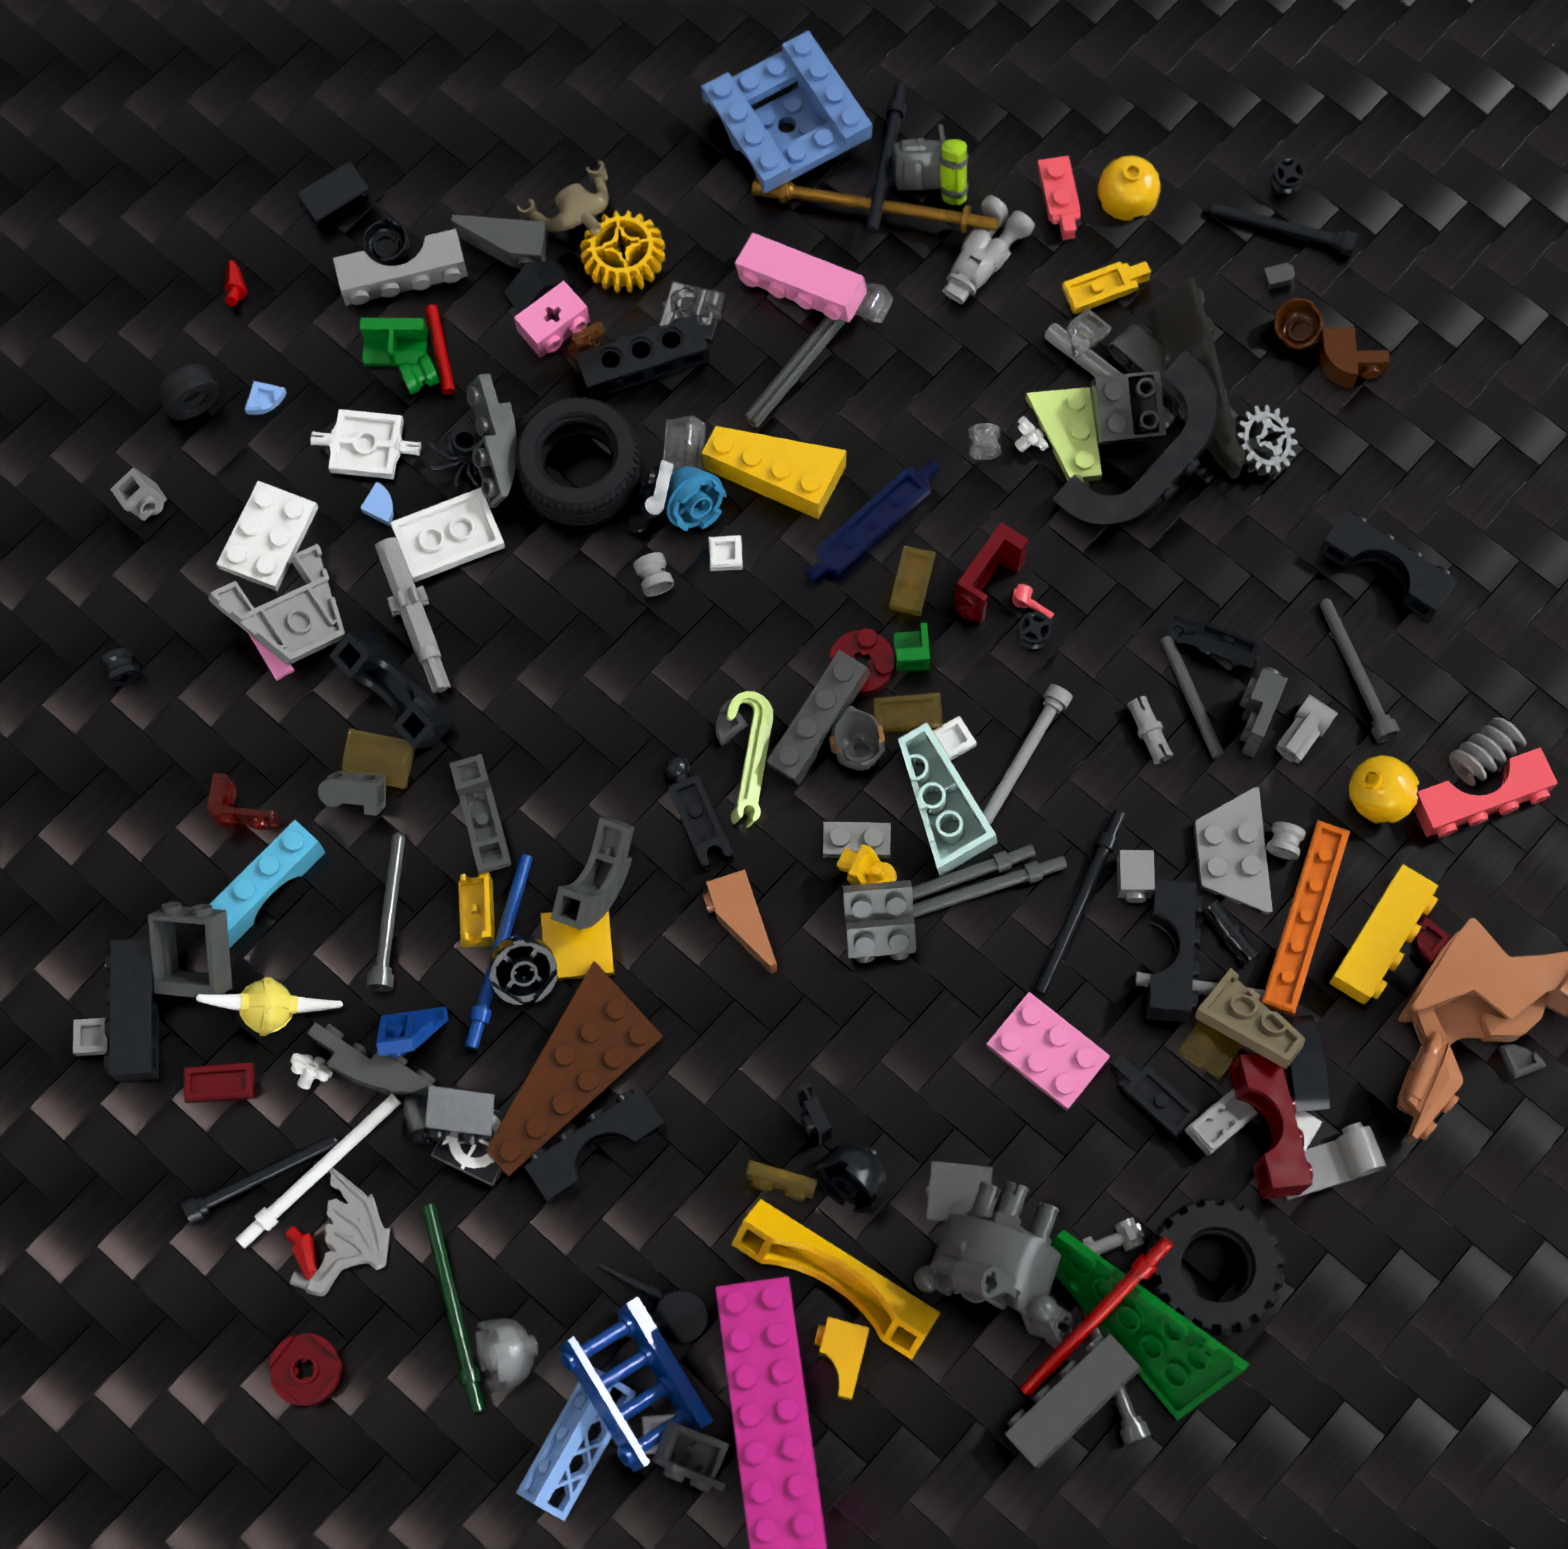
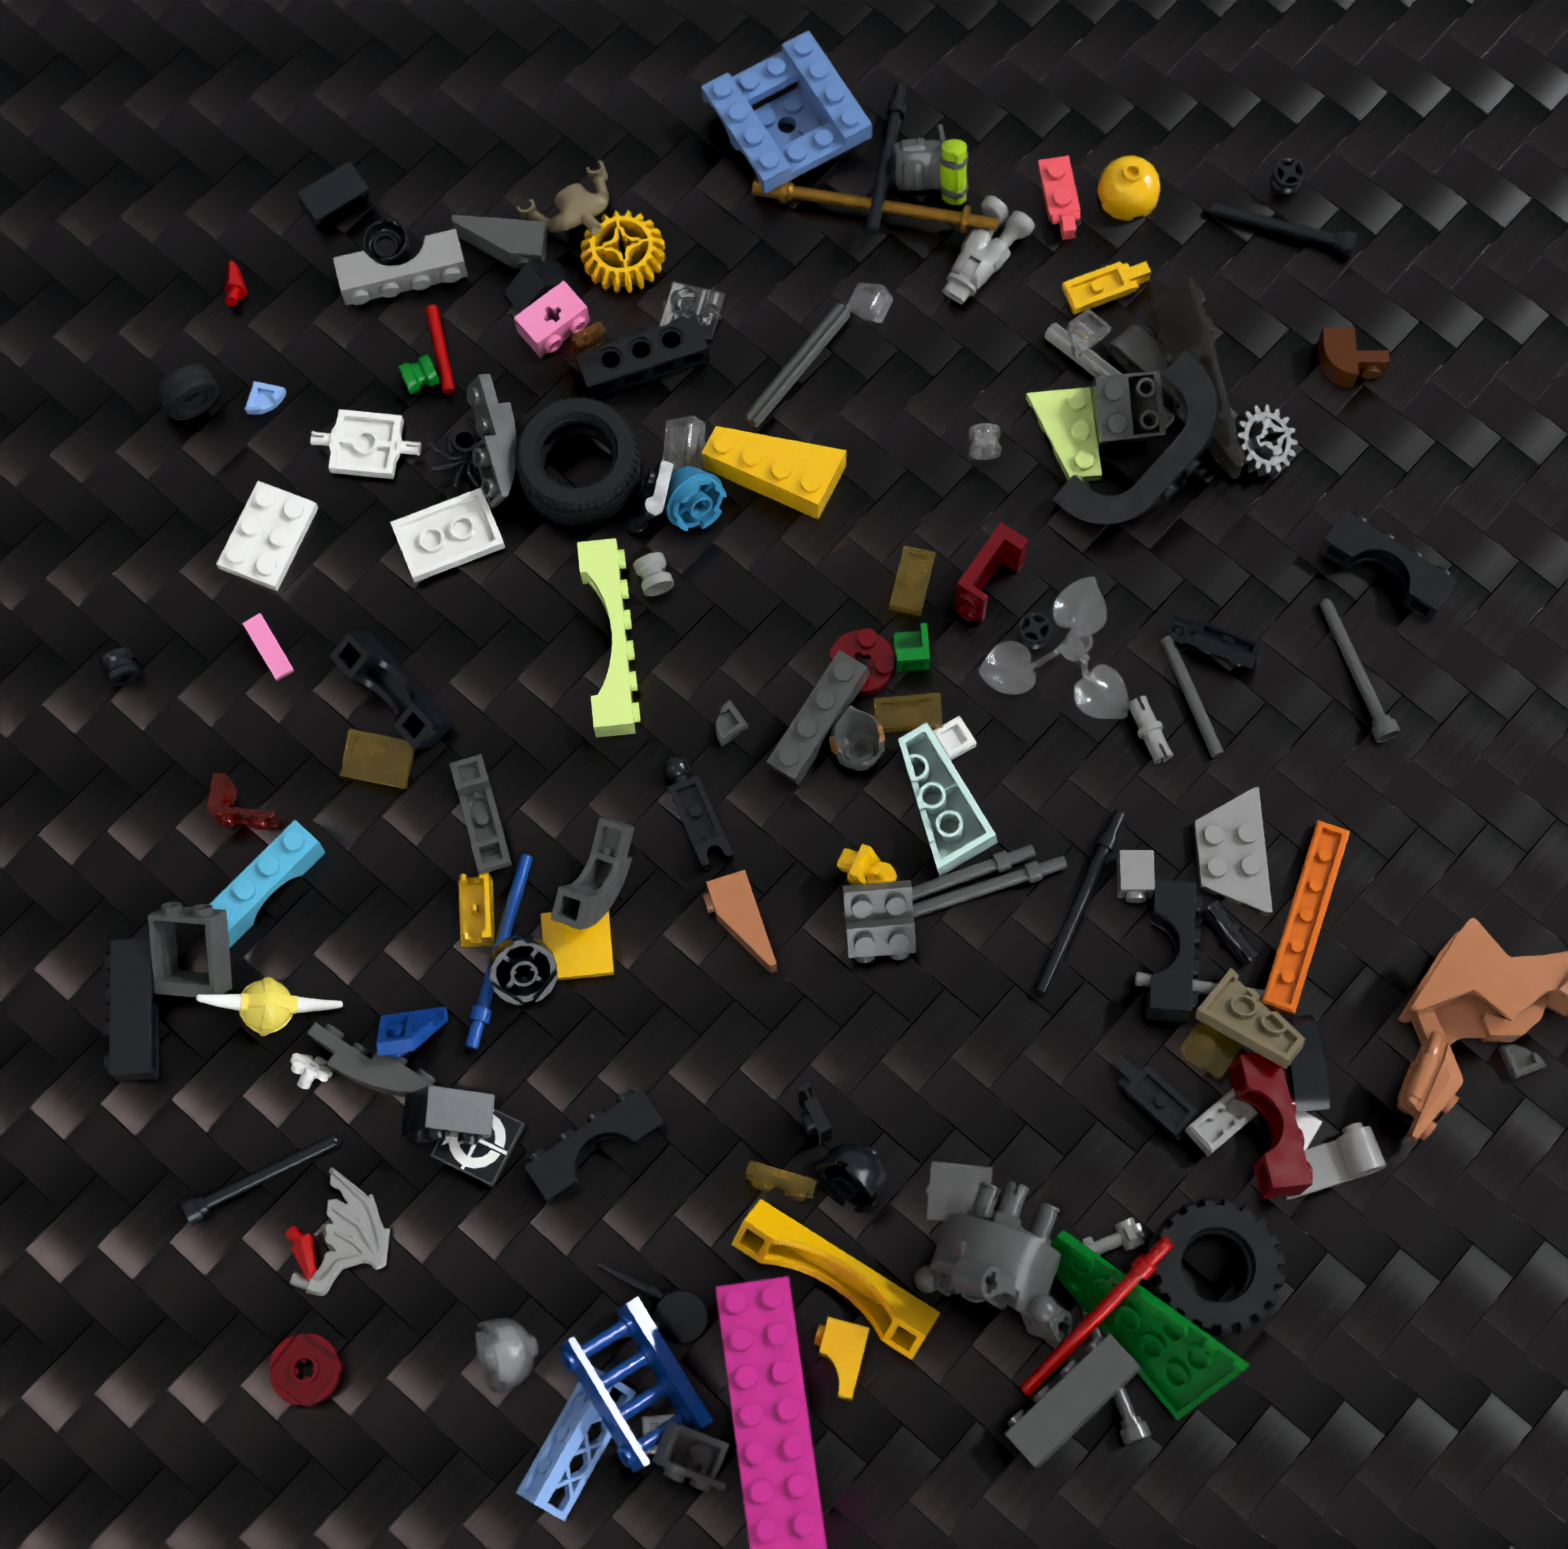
light grey plate [73,1018,109,1056] -> none
light grey brick [110,467,167,521] -> none
dark red tile [184,1063,255,1104] -> none
light grey wing [208,544,345,666] -> none
white bar [235,1094,401,1249] -> none
dark grey leg [318,771,386,816] -> none
green panel [360,318,428,367] -> none
light blue tile [360,482,394,526] -> none
dark grey piece [366,832,405,991] -> none
light grey piece [375,537,451,694] -> none
dark green bar [421,1204,485,1414] -> none
reddish brown wing [485,961,663,1177] -> none
white tile [709,535,743,571] -> none
yellowish green piece [726,691,773,828] -> none
bright pink brick [735,233,867,323] -> none
clear blue plate [805,459,941,582] -> none
light grey plate [823,822,891,859] -> none
light grey piece [983,684,1073,824] -> none
bright pink plate [986,992,1110,1111] -> none
coral hand [1012,584,1055,620] -> none
white plant [1014,416,1049,453] -> none
dark grey plate [1239,667,1288,758] -> none
dark grey piece [1262,263,1295,290] -> none
light grey wheel [1266,822,1306,860] -> none
reddish brown hair [1274,297,1324,350] -> none
light grey piece [1275,695,1338,764] -> none
yellow brick [1329,864,1439,1005] -> none
yellow cylinder [1349,755,1419,824] -> none
coral arch [1413,747,1558,838] -> none
dark red tile [1415,916,1451,965] -> none
light grey piece [1449,717,1526,787] -> none
none -> yellowish green arch [577,538,641,738]
none -> clear plant [979,576,1129,719]

